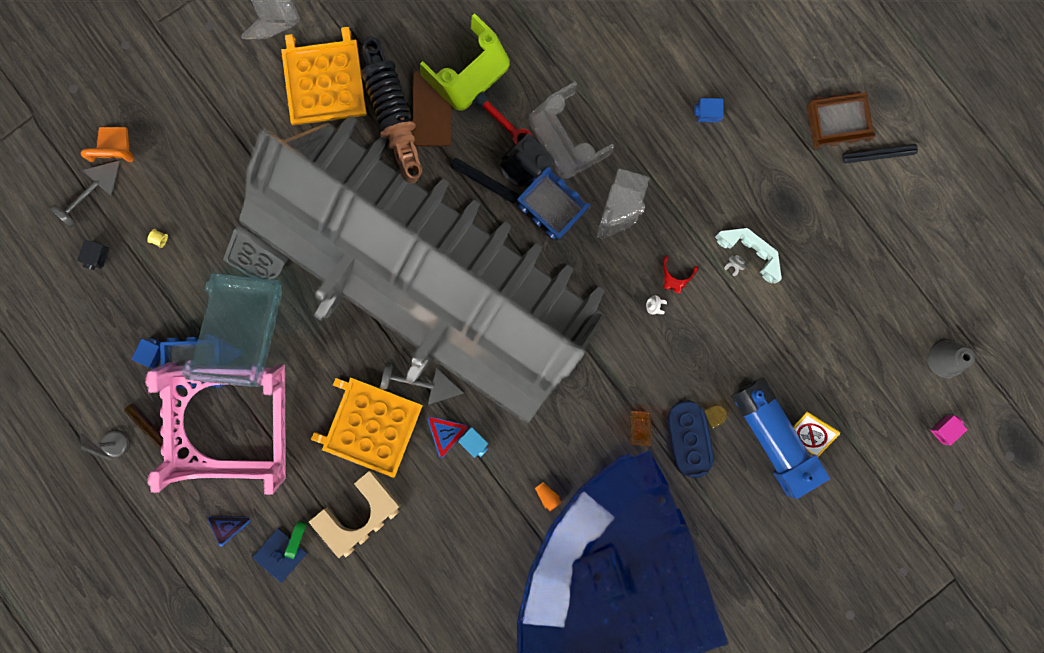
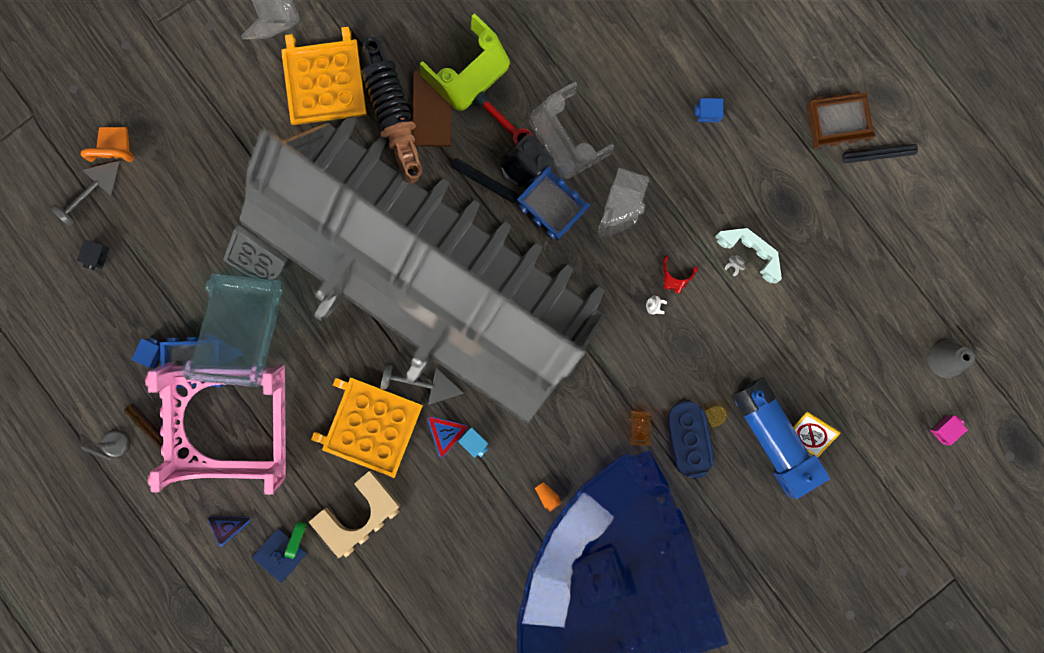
light yellow axle [148,229,168,248] -> none

